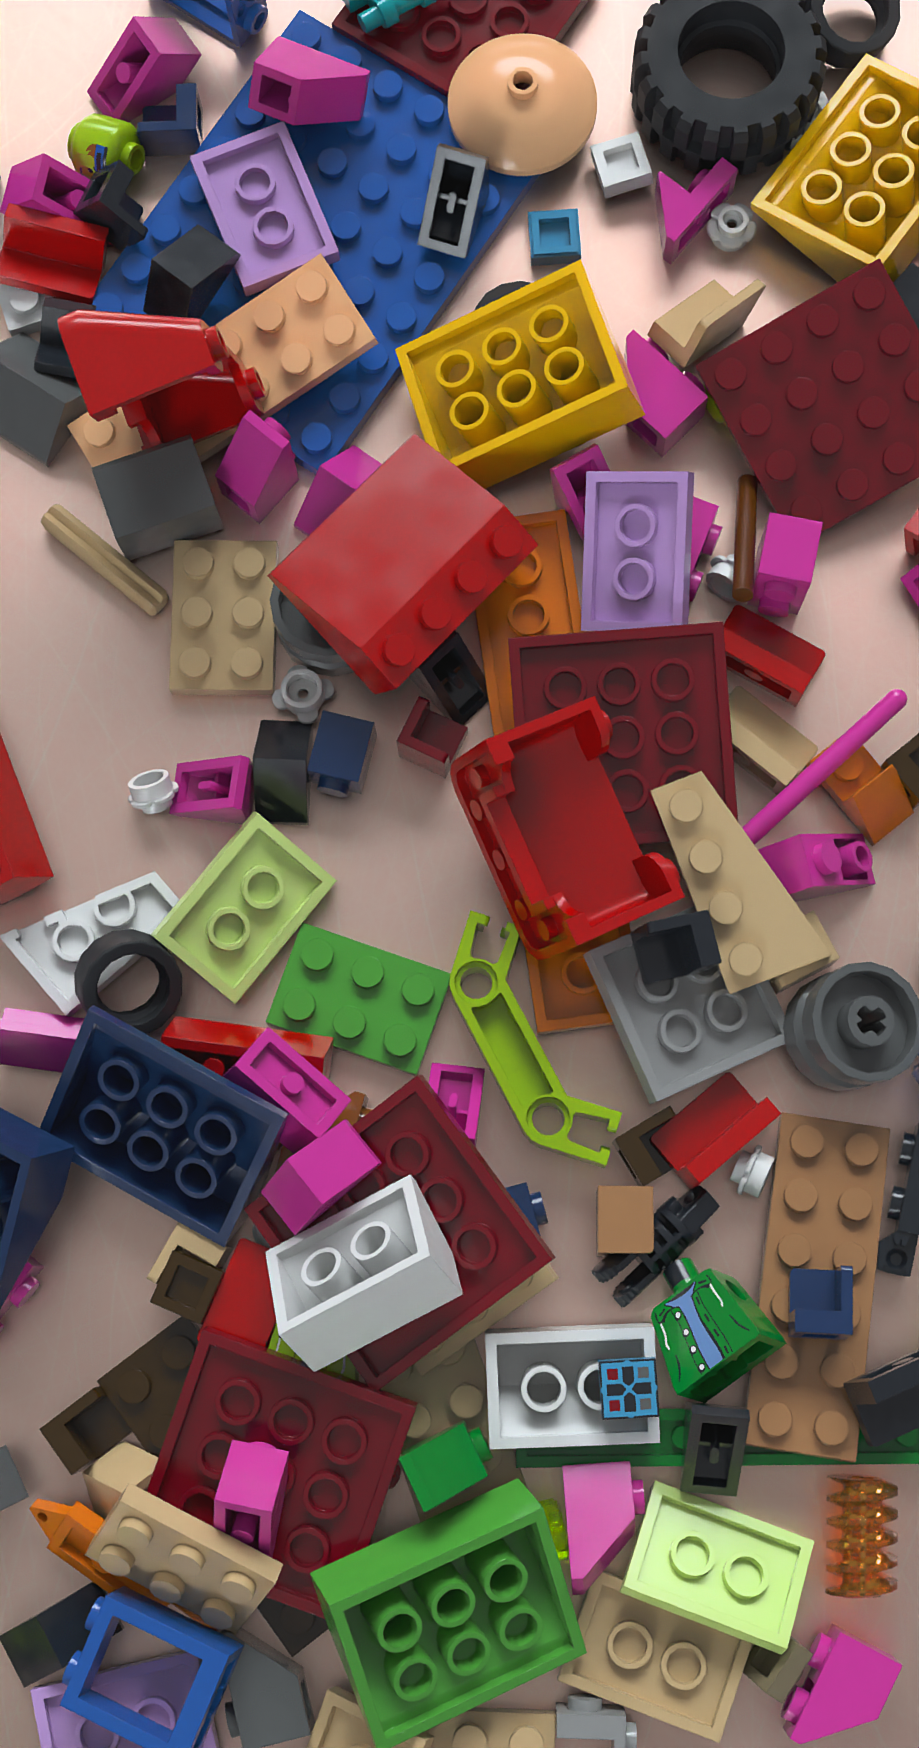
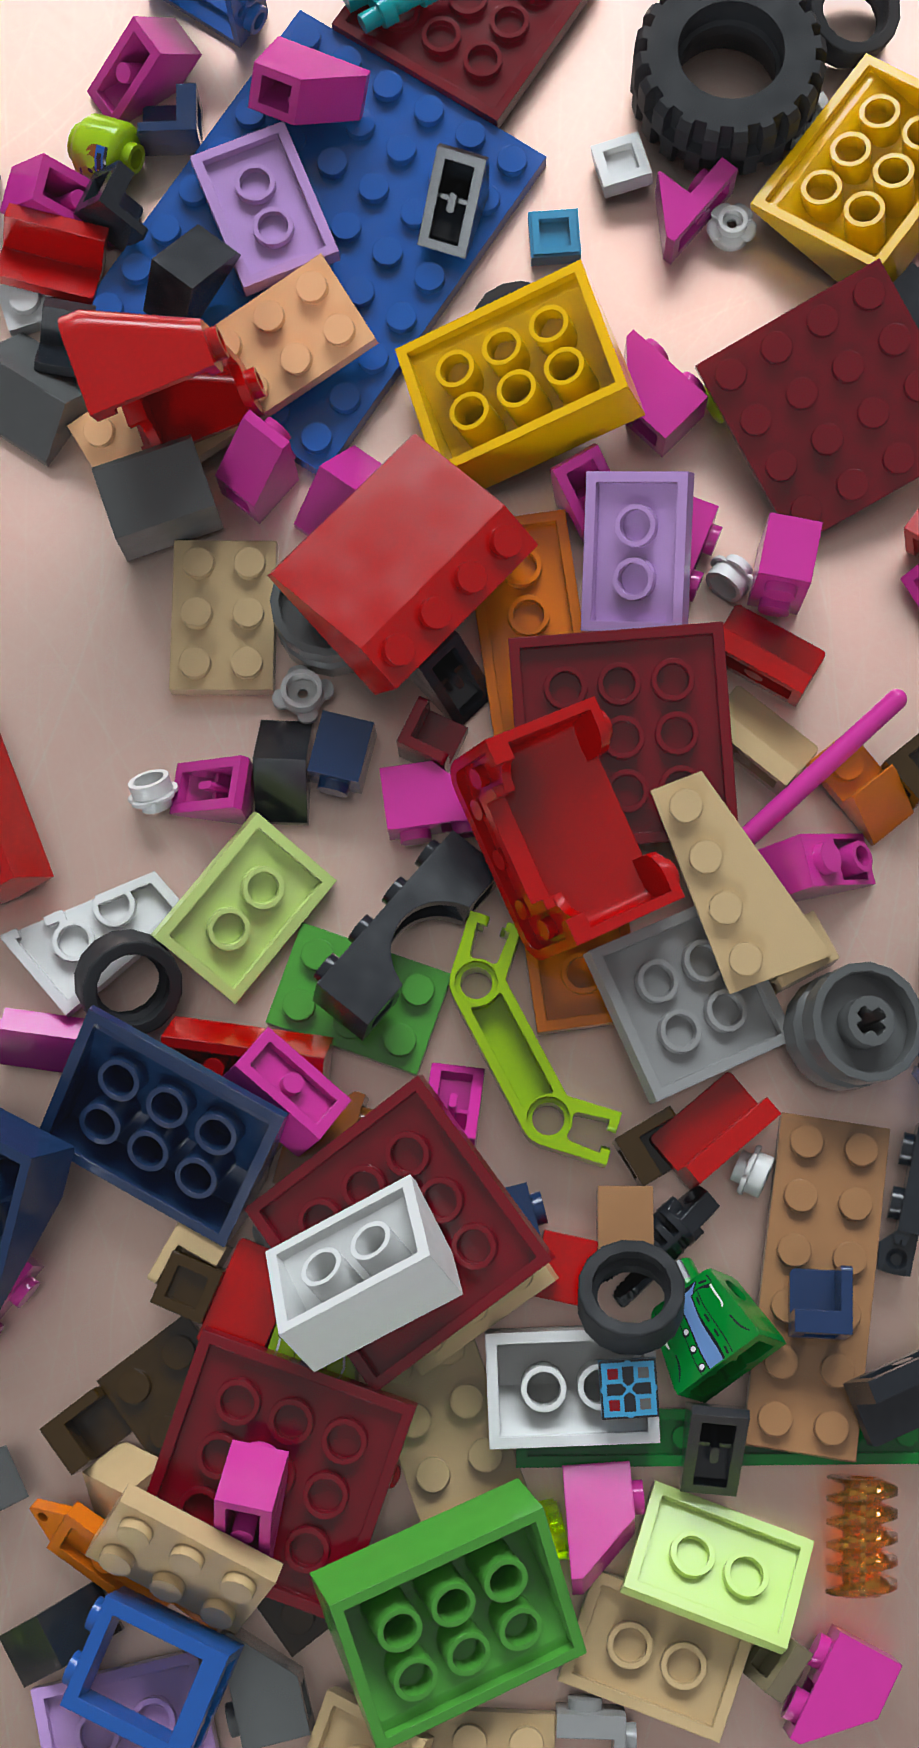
tan axle [41,504,169,615] -> none
dark pink slope [261,1119,382,1235] -> none
green slope [399,1420,494,1512] -> none
light nougat dish [448,34,597,176] -> none
black panel [630,910,722,984] -> none
tan panel [647,279,766,368] -> none
reddish brown bar [732,474,758,602] -> none
none -> black arch [313,830,497,1041]
none -> dark pink slope [379,761,475,846]
none -> red panel [534,1230,598,1306]
none -> black tyre [578,1240,685,1355]

